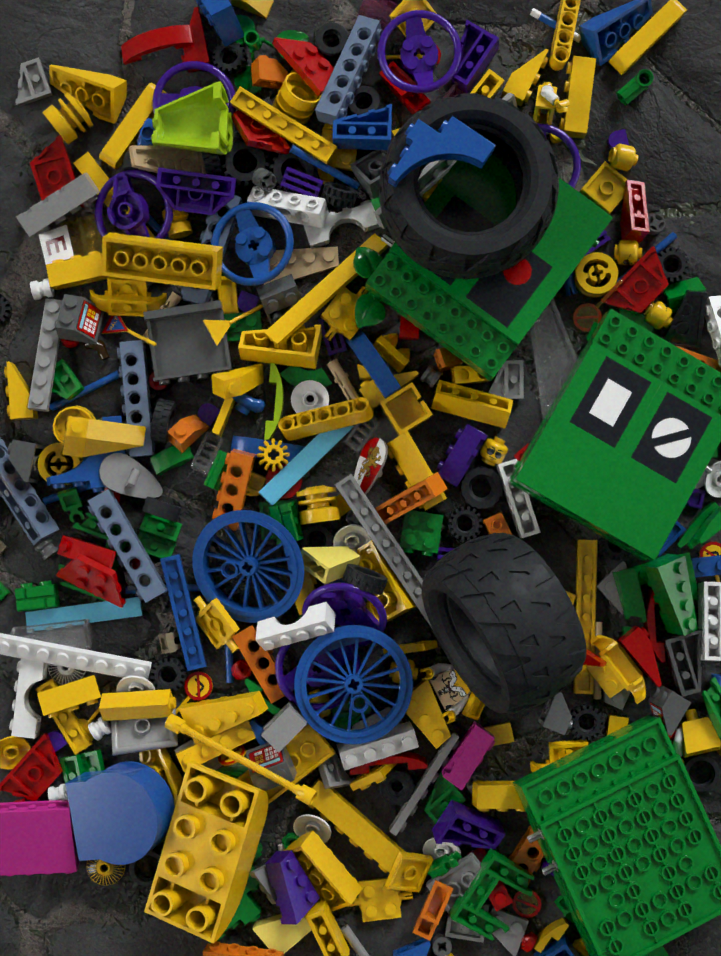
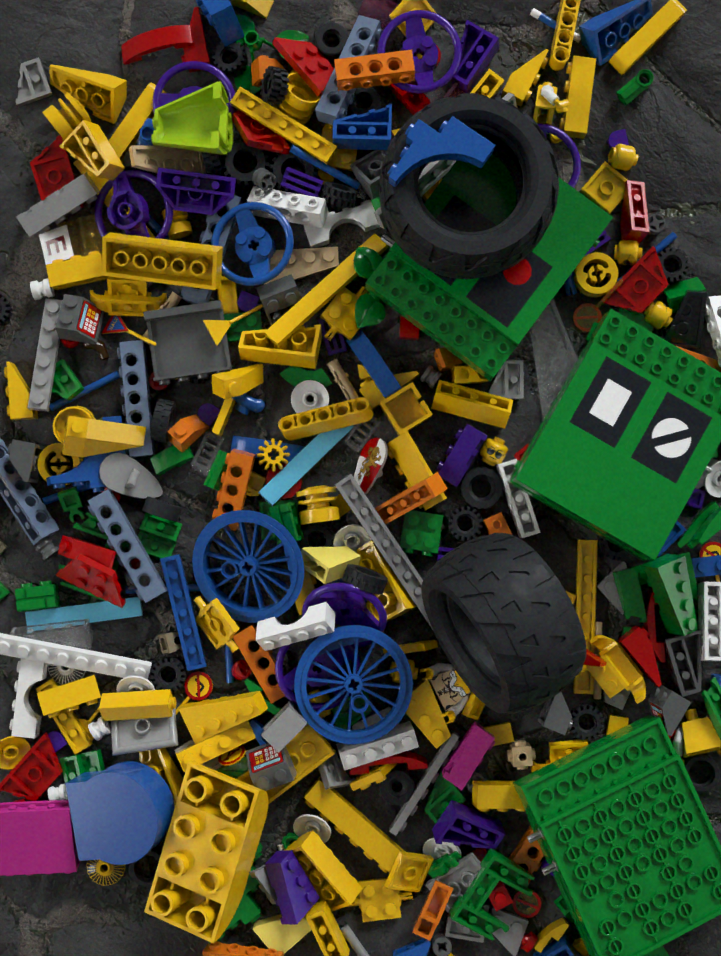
yellow hose [164,714,318,806] -> none
lime slope [264,363,284,441] -> none
yellow tile [373,333,410,373] -> none
none -> yellow wedge [60,120,125,181]
none -> black tyre [260,66,289,105]
none -> orange brick [334,50,415,91]
none -> tan brick [507,740,536,770]

